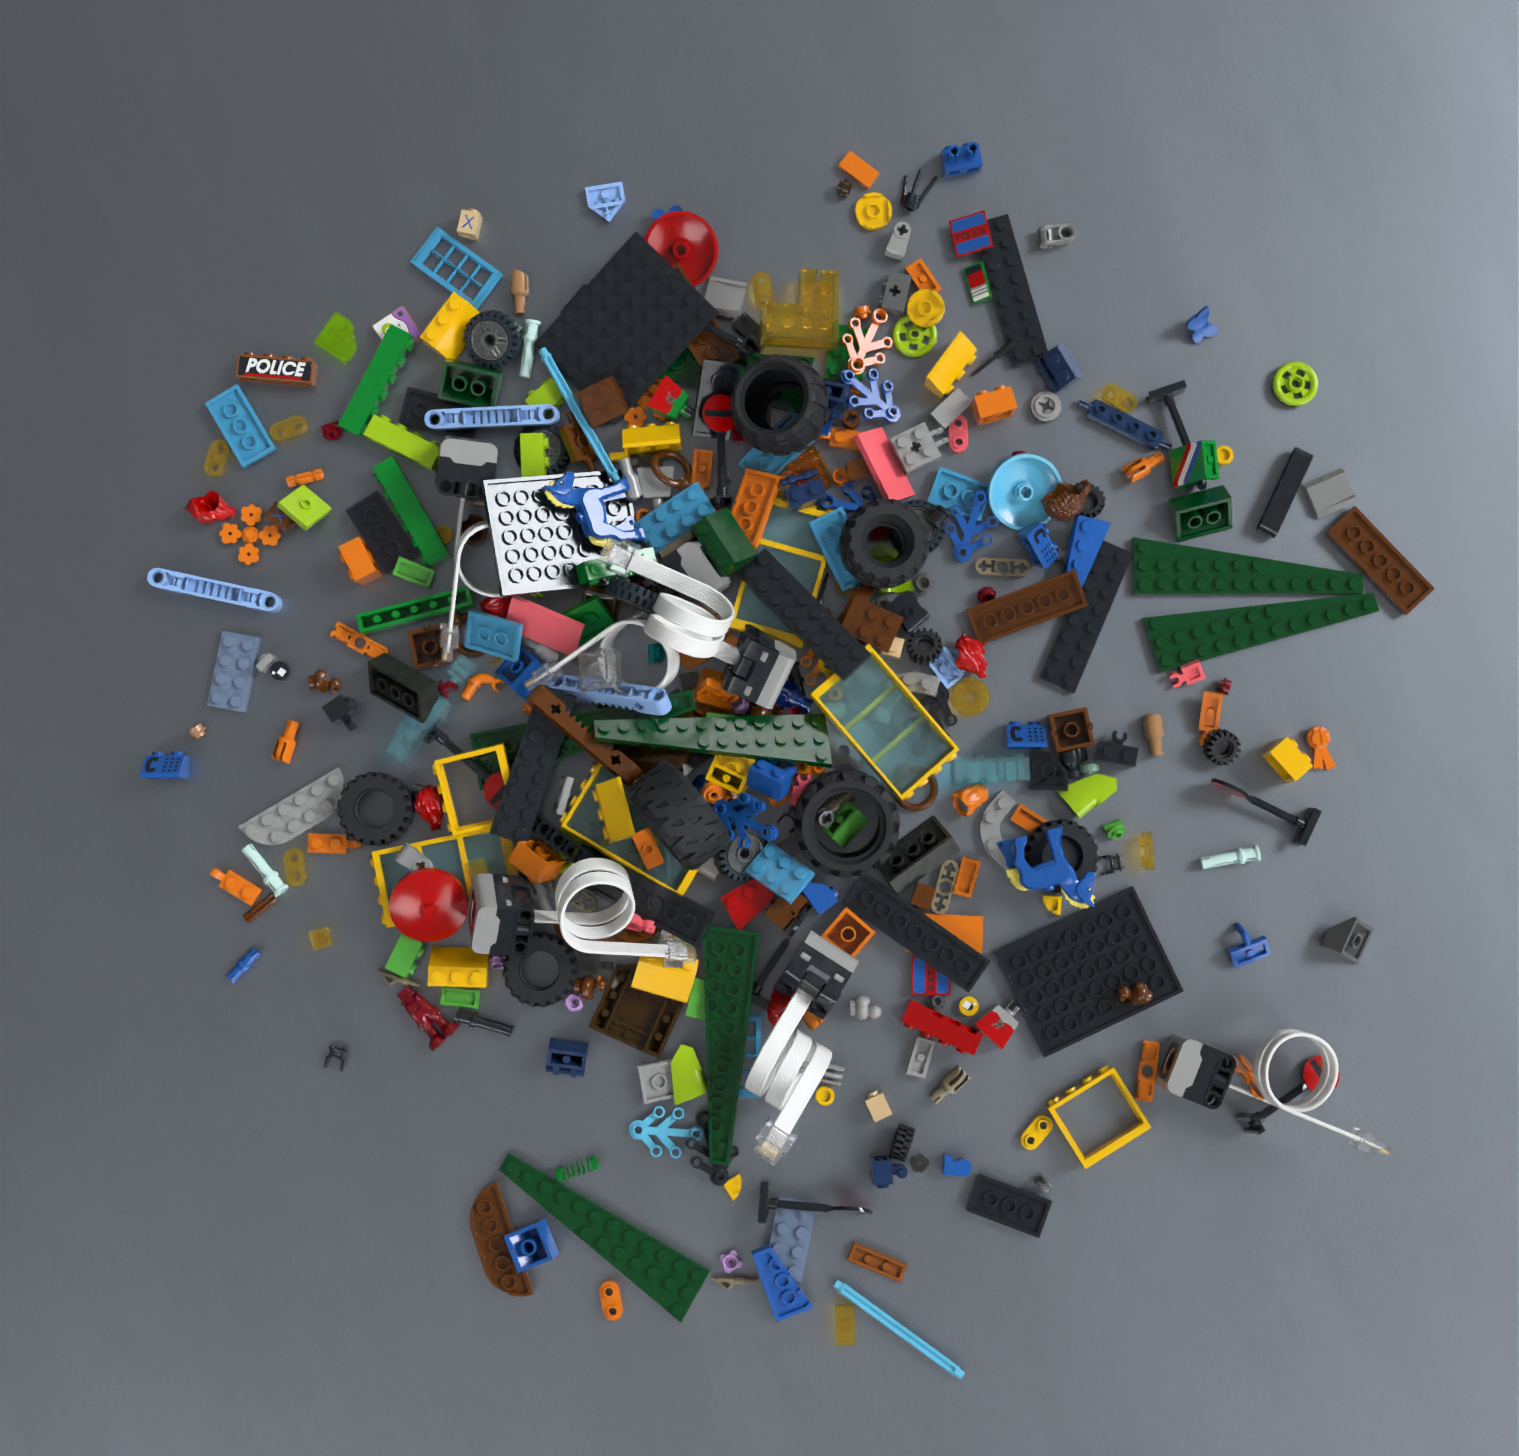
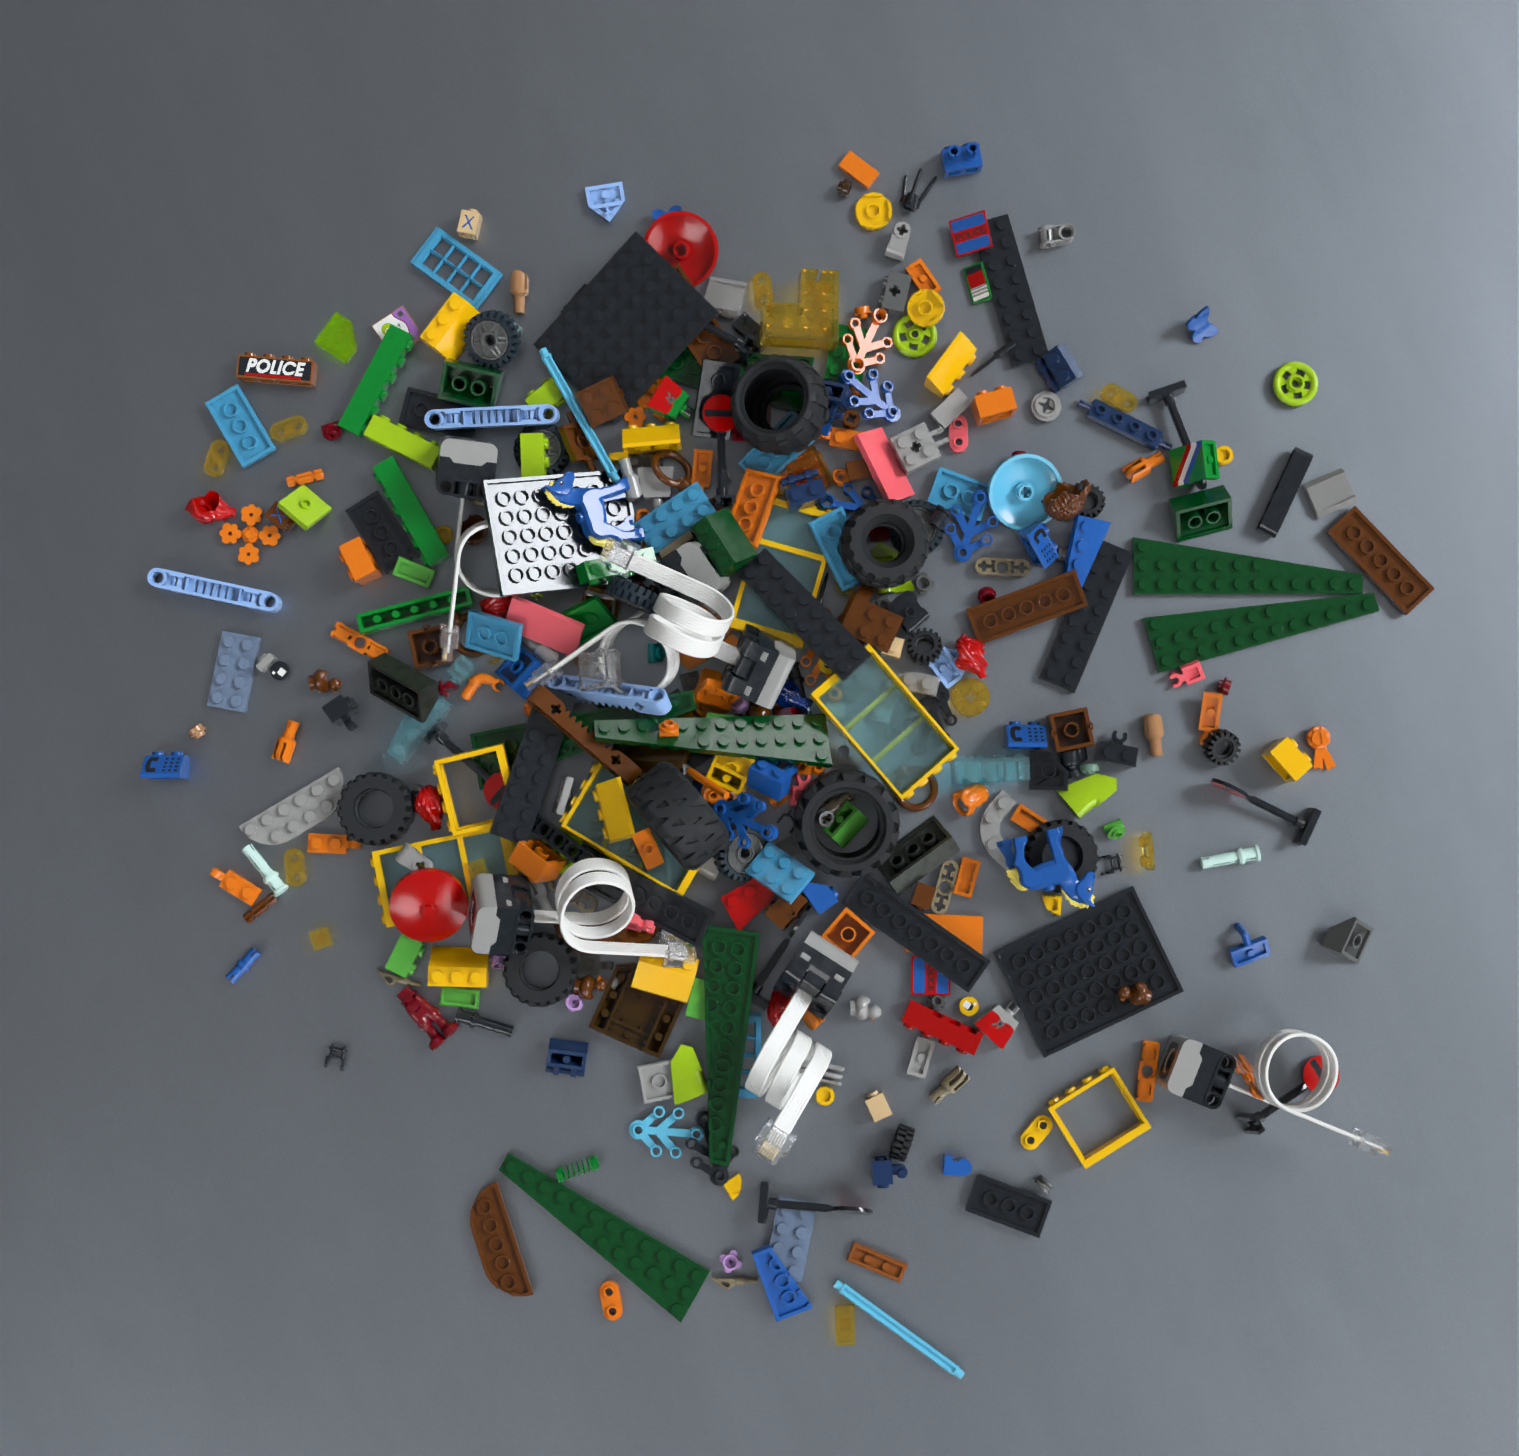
blue slope [504,1218,559,1273] -> none
light aqua pin [519,319,541,379] -> none
clear smoke plate [910,1153,929,1173] -> none
none -> orange plate [658,720,679,737]
none -> orange bar [686,767,730,799]

